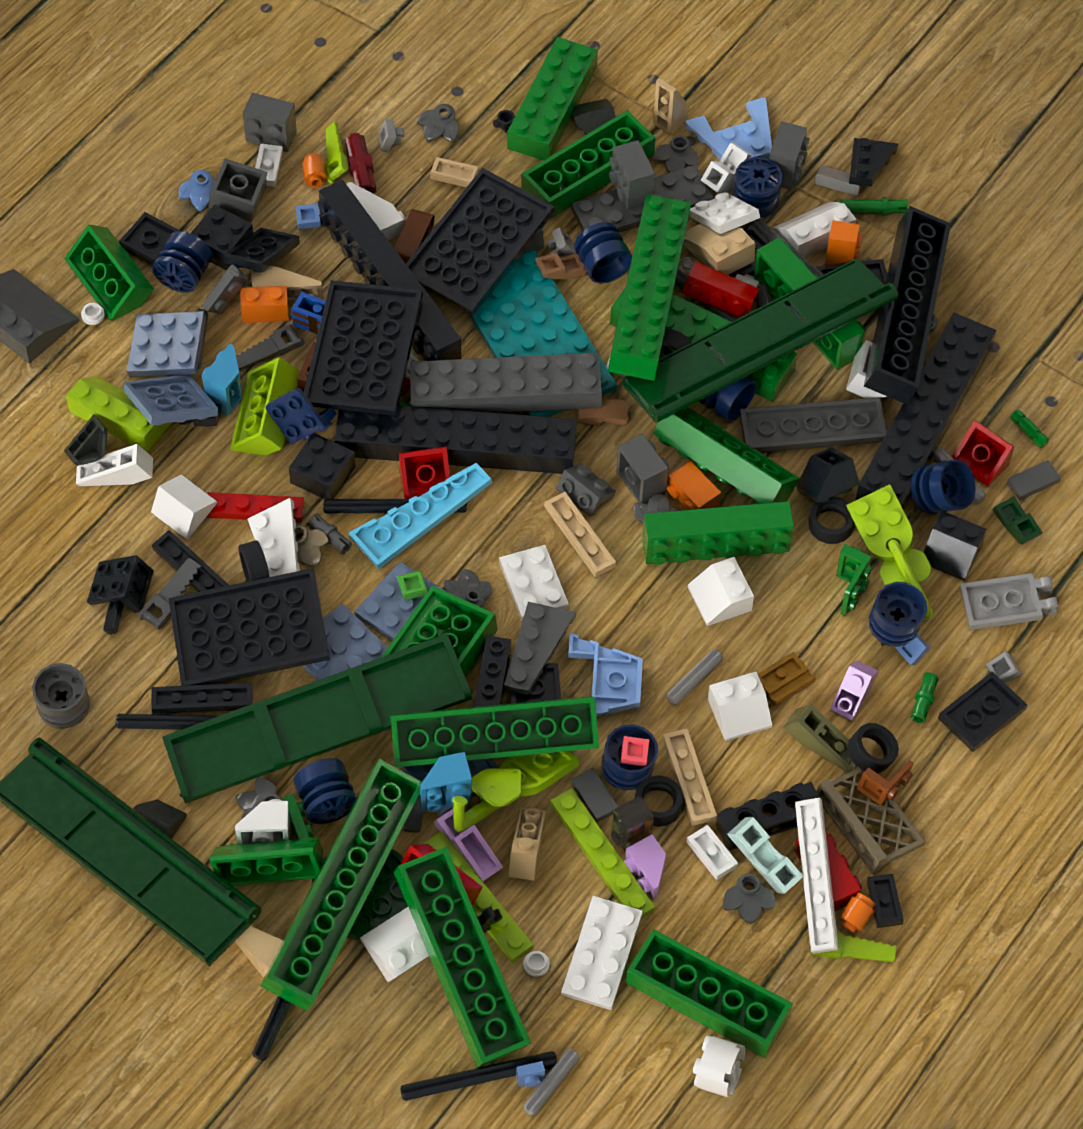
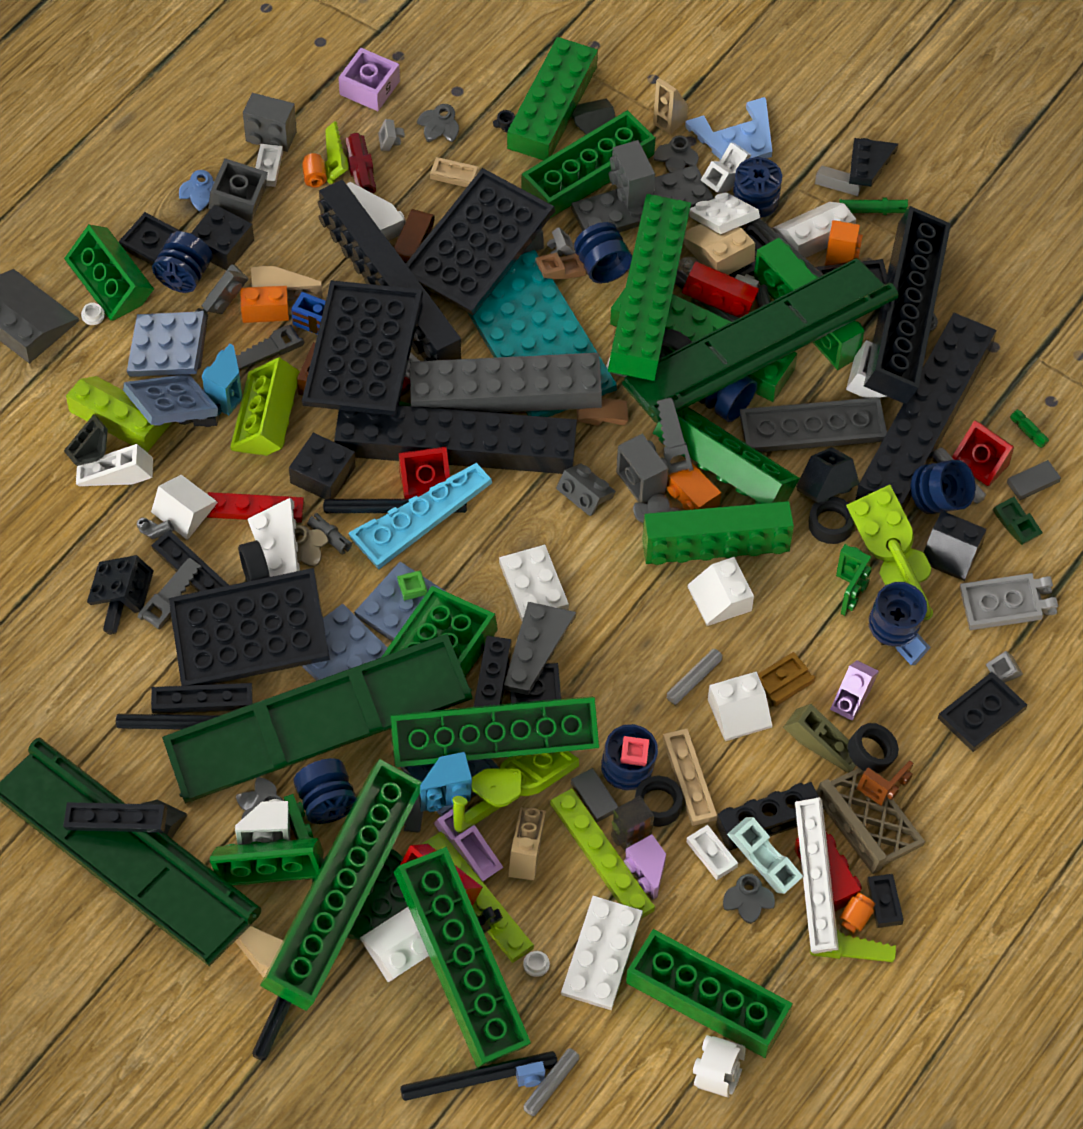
dark grey wheel [32,663,90,729] -> none
black plate [223,228,300,273] -> none
dark blue bracket [266,388,337,445] -> none
medium blue plate [295,204,321,229] -> none
dark grey plate [444,569,492,607] -> none
tan plate [544,492,616,578] -> none
light blue wing [568,633,643,716] -> none
dark grey brick [769,121,810,190] -> none
green pin [910,672,939,723] -> none
none -> black plate [63,802,168,833]
none -> dark grey arm [137,517,174,539]
none -> lavender brick [339,48,400,111]
none -> dark grey piece [657,397,693,474]

